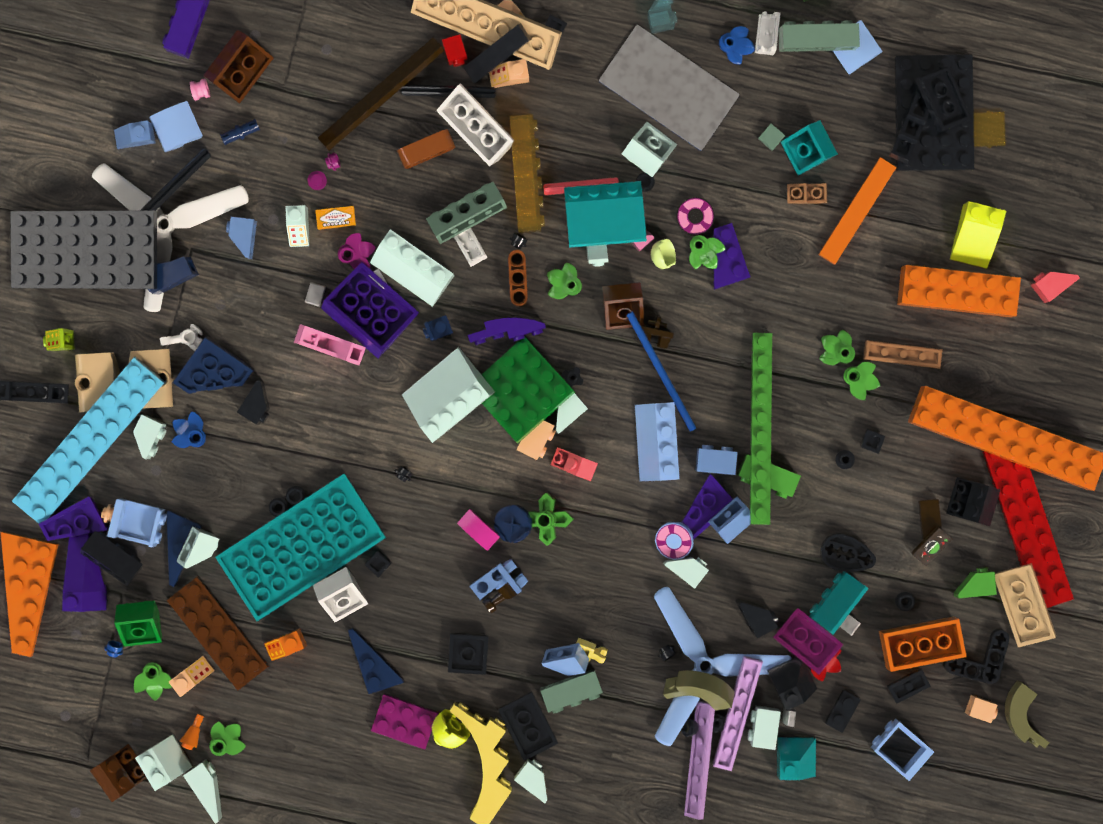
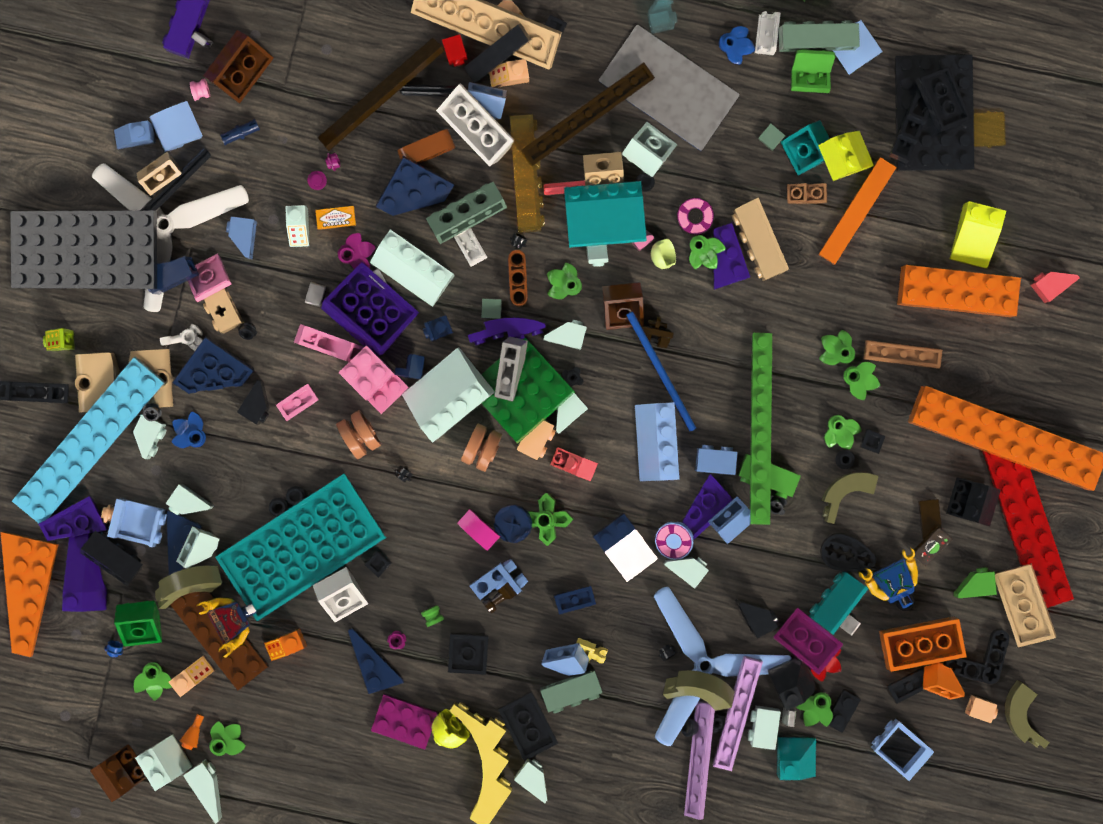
none -> tan brick [136,151,182,196]
none -> black plate [143,403,162,422]
none -> olive arch [155,566,222,609]
none -> light aqua slope [166,484,214,515]
none -> bright pink tile [188,253,231,302]
none -> flat silver piece [191,31,213,48]
none -> torso [196,598,257,658]
none -> tan brick [203,288,244,333]
none -> black plate [239,322,257,340]
none -> bright pink plate [276,384,319,421]
none -> nougat wheel [336,410,381,460]
none -> bright pink bracket [339,345,409,414]
none -> dark blue plate [376,156,454,216]
none -> magenta plate [387,631,406,650]
none -> dark blue panel [394,354,425,379]
none -> bright green wheel [421,605,444,627]
none -> nougat wheel [461,423,503,472]
none -> medium blue slope [468,82,507,119]
none -> sand green tile [481,299,502,319]
none -> light grey slope [494,337,528,401]
none -> dark brown plate [521,62,655,167]
none -> light aqua slope [544,320,587,350]
none -> dark blue plate [554,585,596,615]
none -> tan brick [583,152,624,185]
none -> slope [593,513,657,581]
none -> tan slope [732,198,789,281]
none -> black plate [770,495,787,515]
none -> bright green bracket [791,49,835,93]
none -> bright green plate [796,692,833,727]
none -> neon yellow slope [818,131,874,181]
none -> olive arch [821,472,878,524]
none -> bright green plate [824,415,861,450]
none -> torso [859,547,918,608]
none -> orange slope [923,662,965,700]

